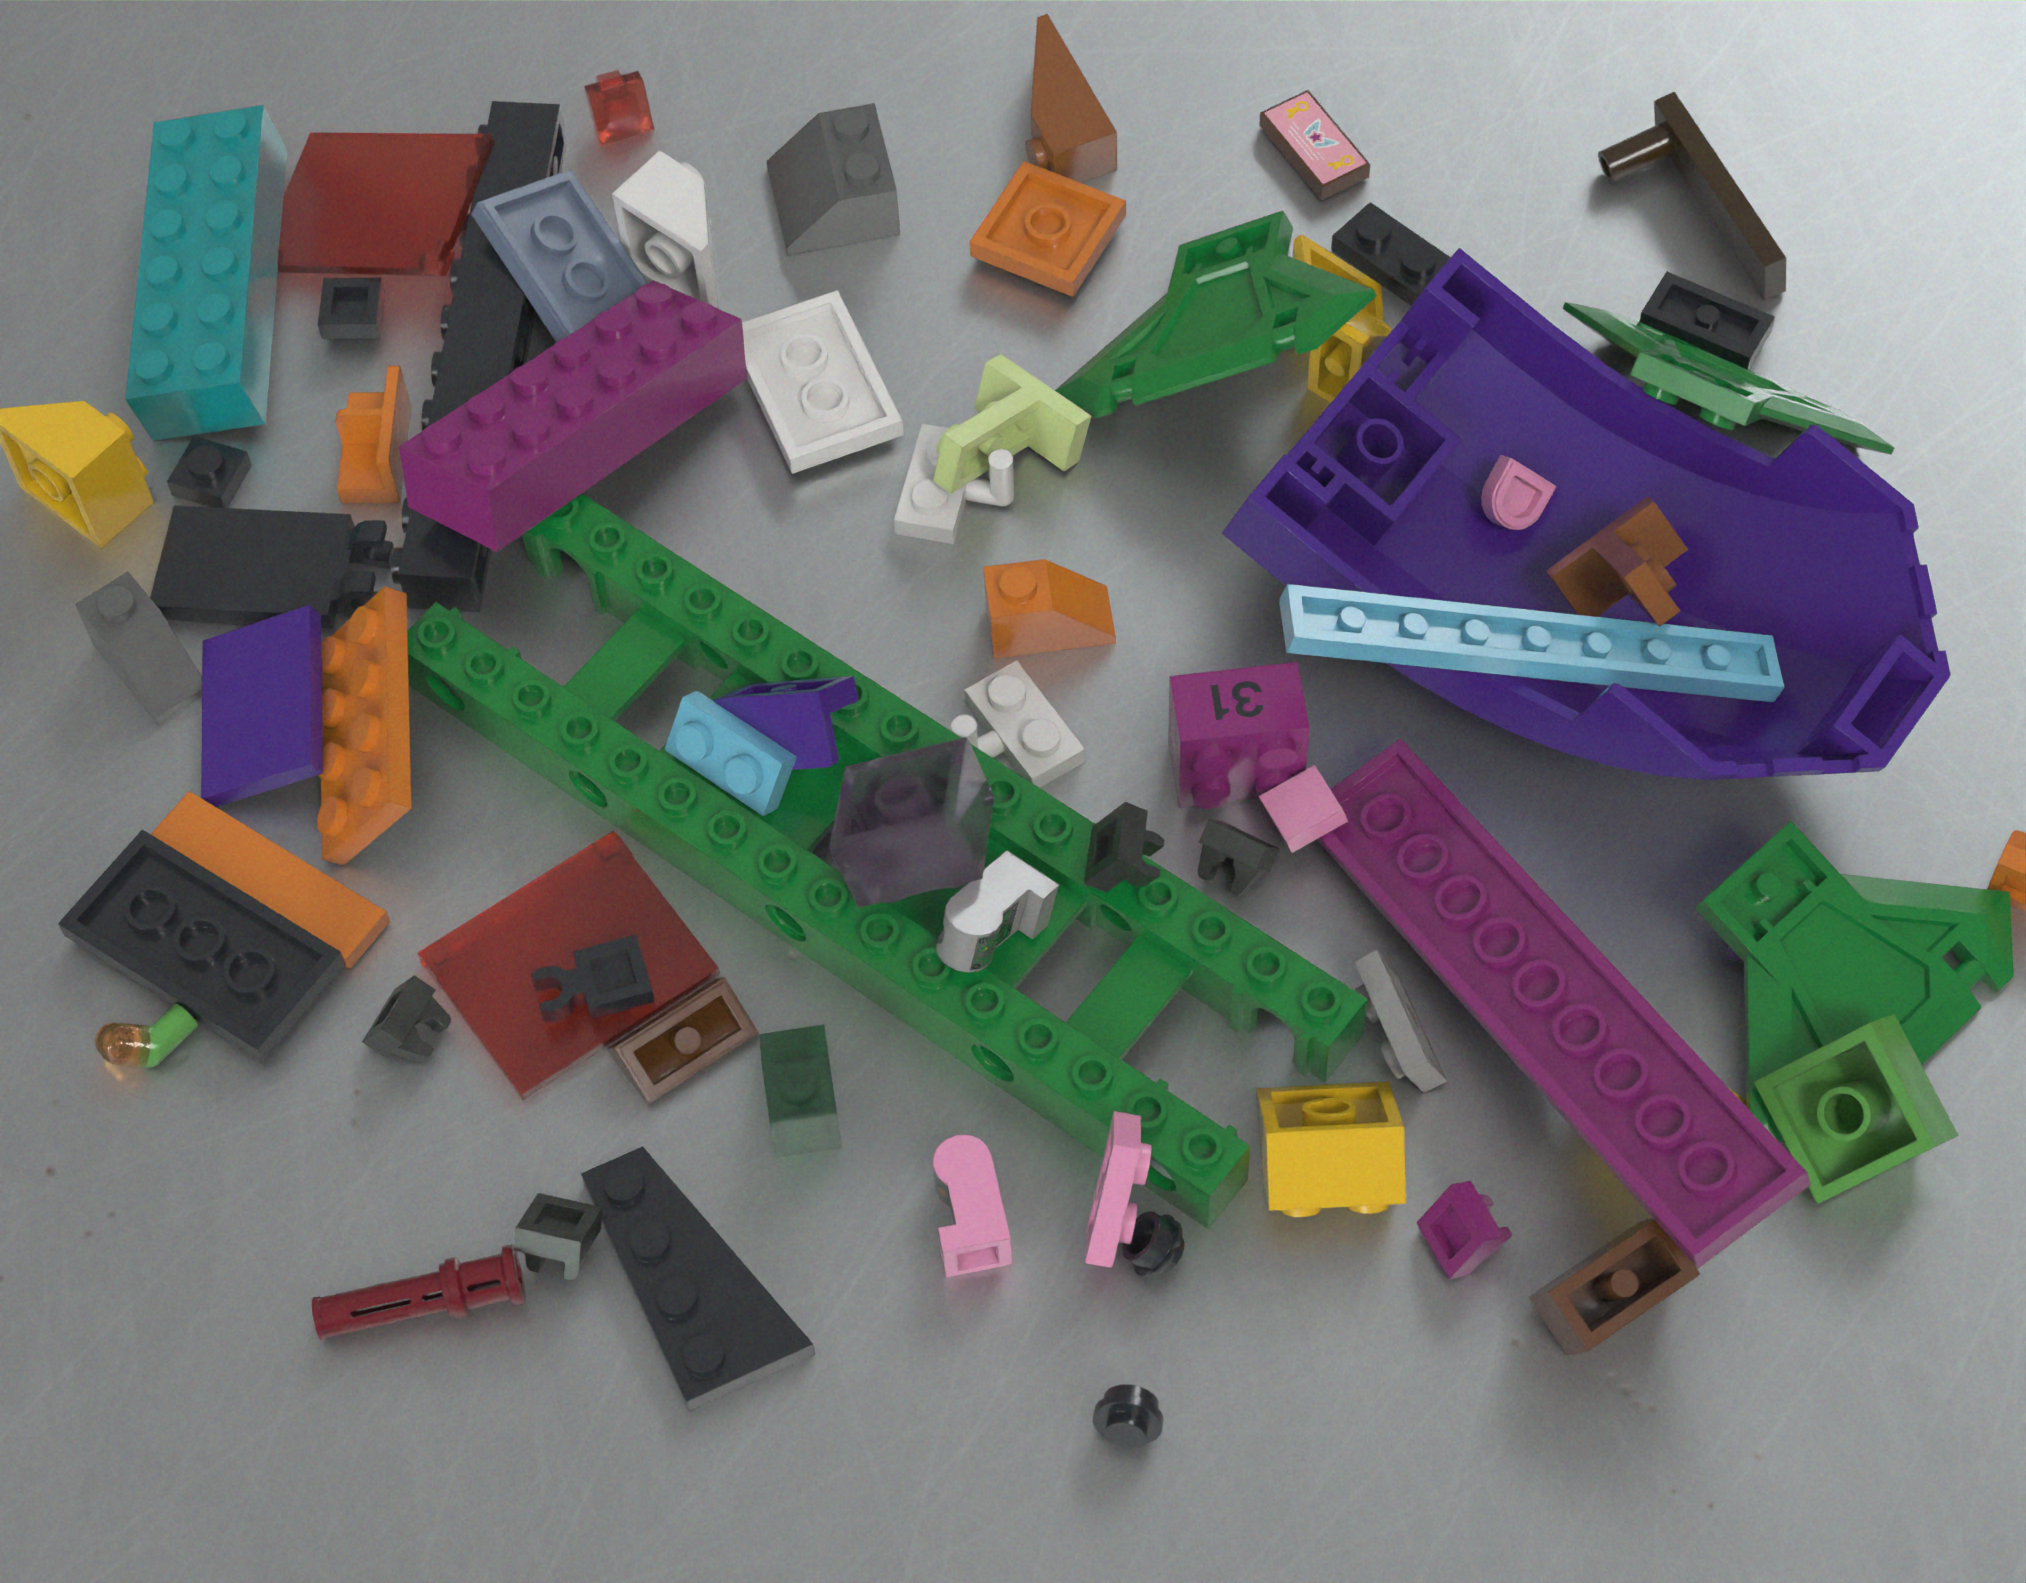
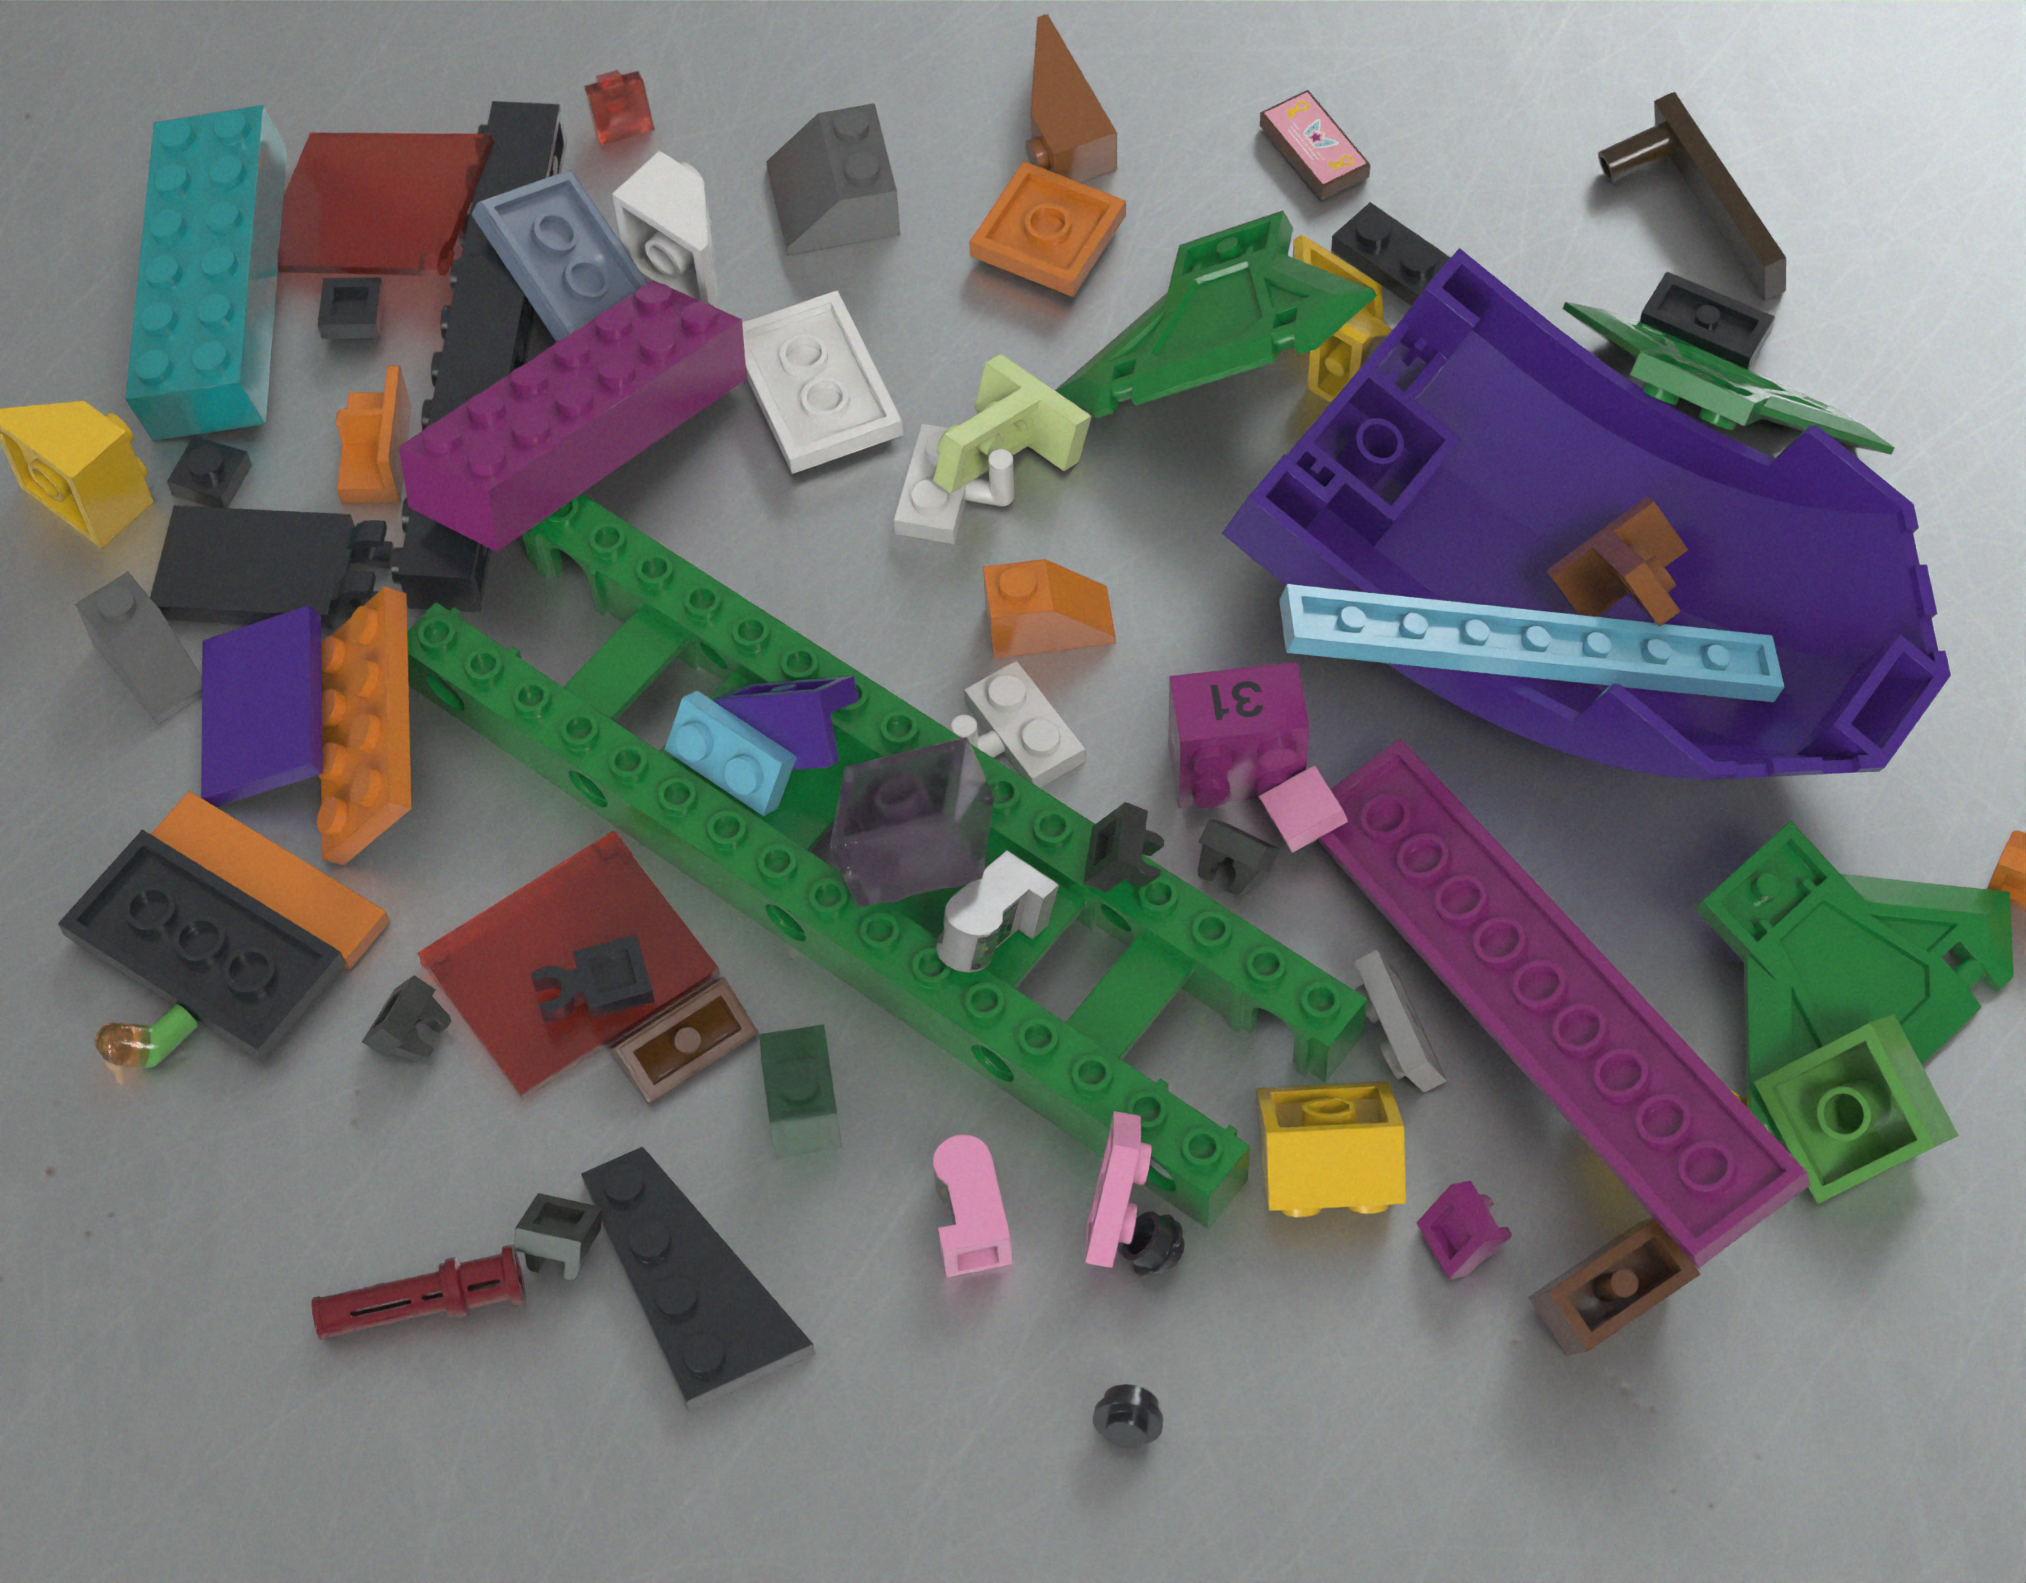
bright pink tile [1481,455,1557,530] -> none

